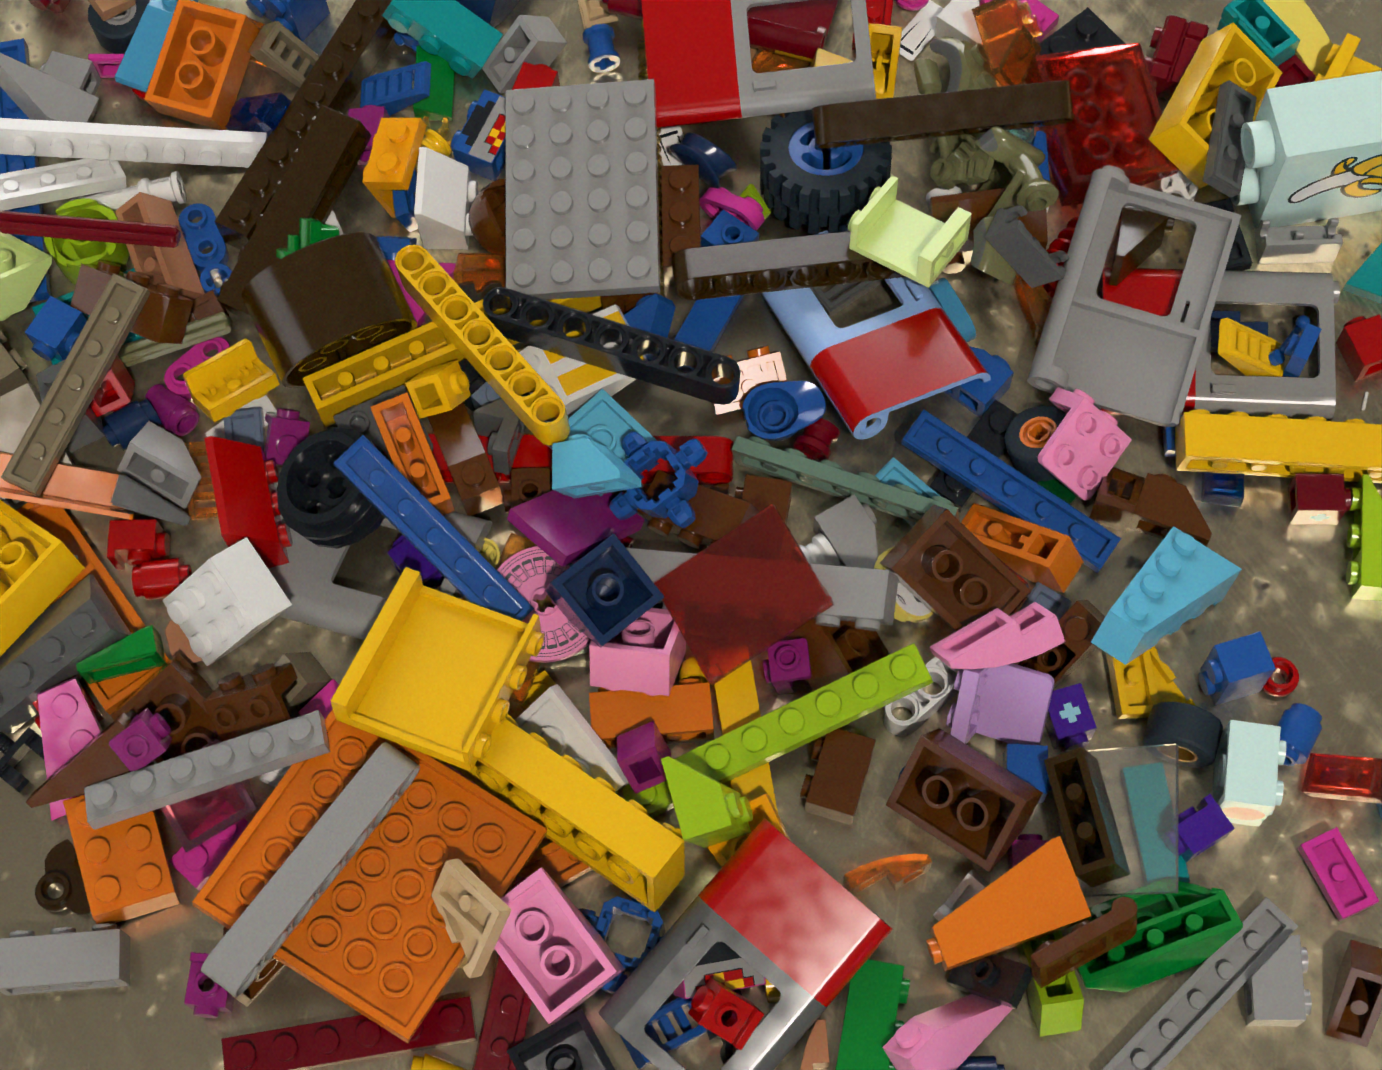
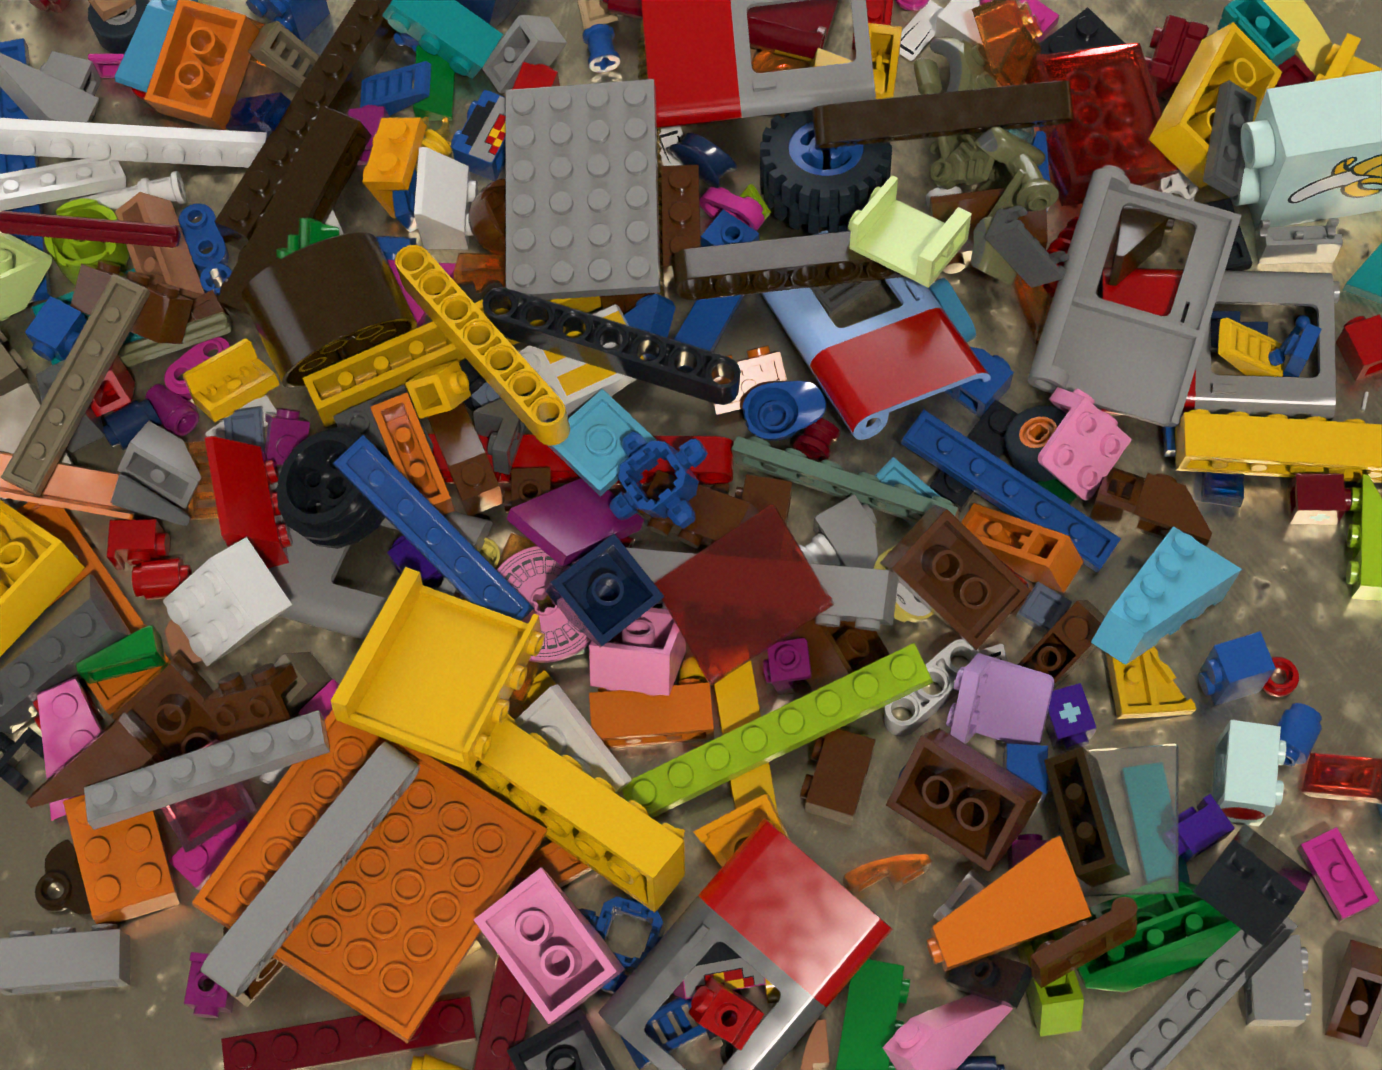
magenta bracket [109,708,172,772] -> none
tan wing [431,859,512,978] -> none
medium azure slope [552,434,641,498] -> none
magenta brick [617,721,671,794] -> none
lime slope [661,756,753,848] -> none
bright pink slope [929,602,1065,669] -> none
black wheel [1142,702,1223,768] -> none
none -> black slope [1193,823,1312,945]

